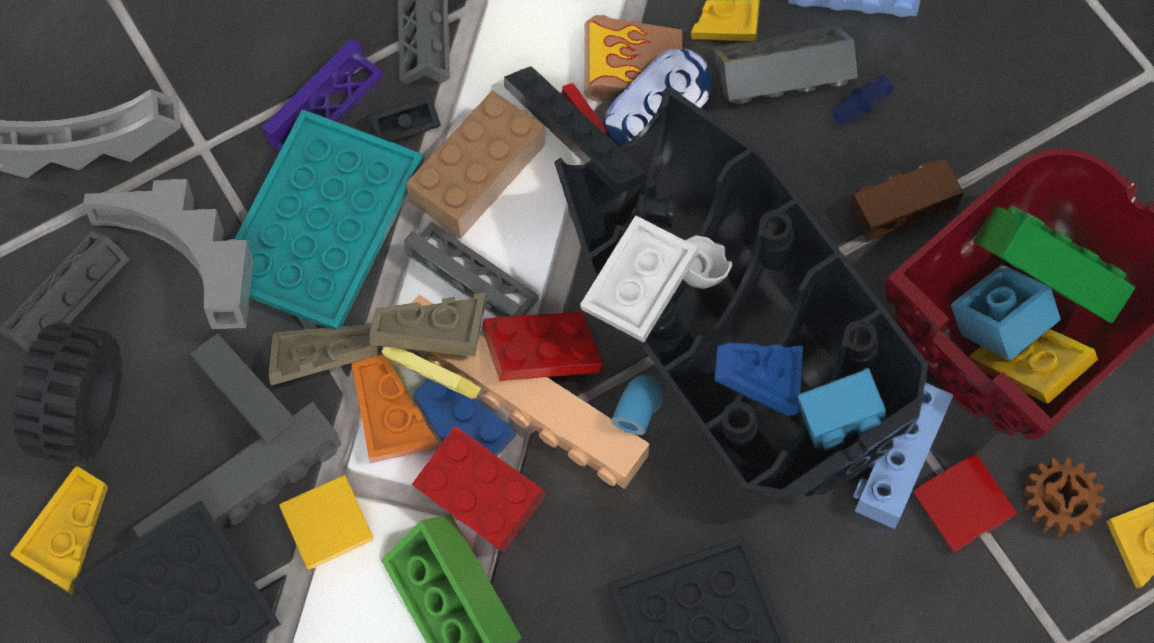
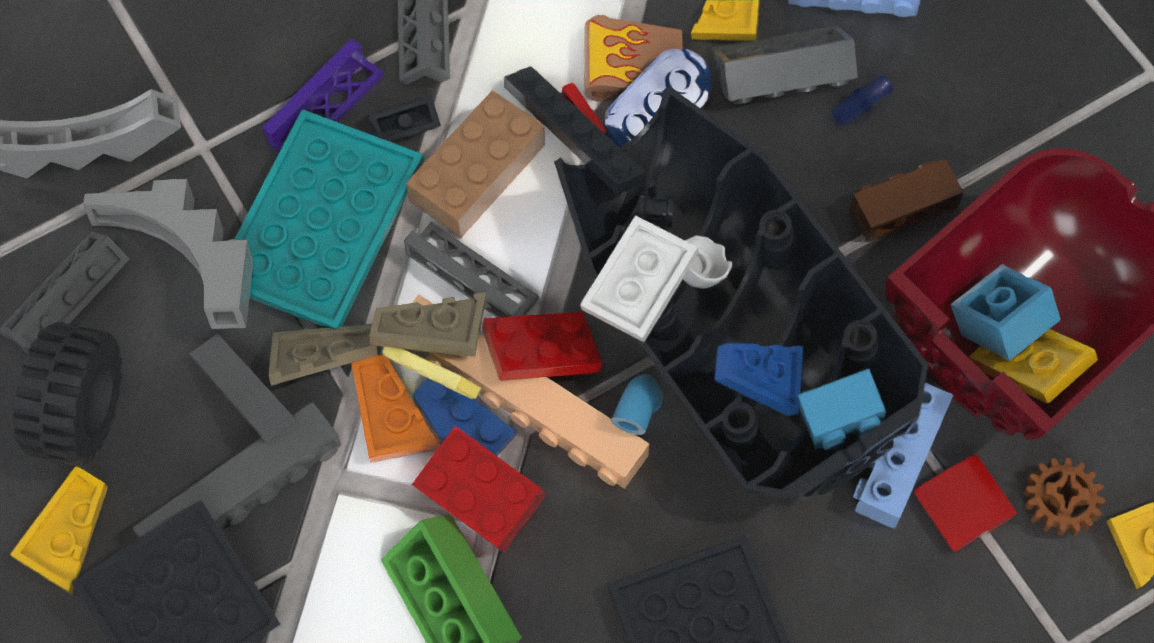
yellow tile [279,475,374,571] -> none
green brick [973,205,1135,324] -> none

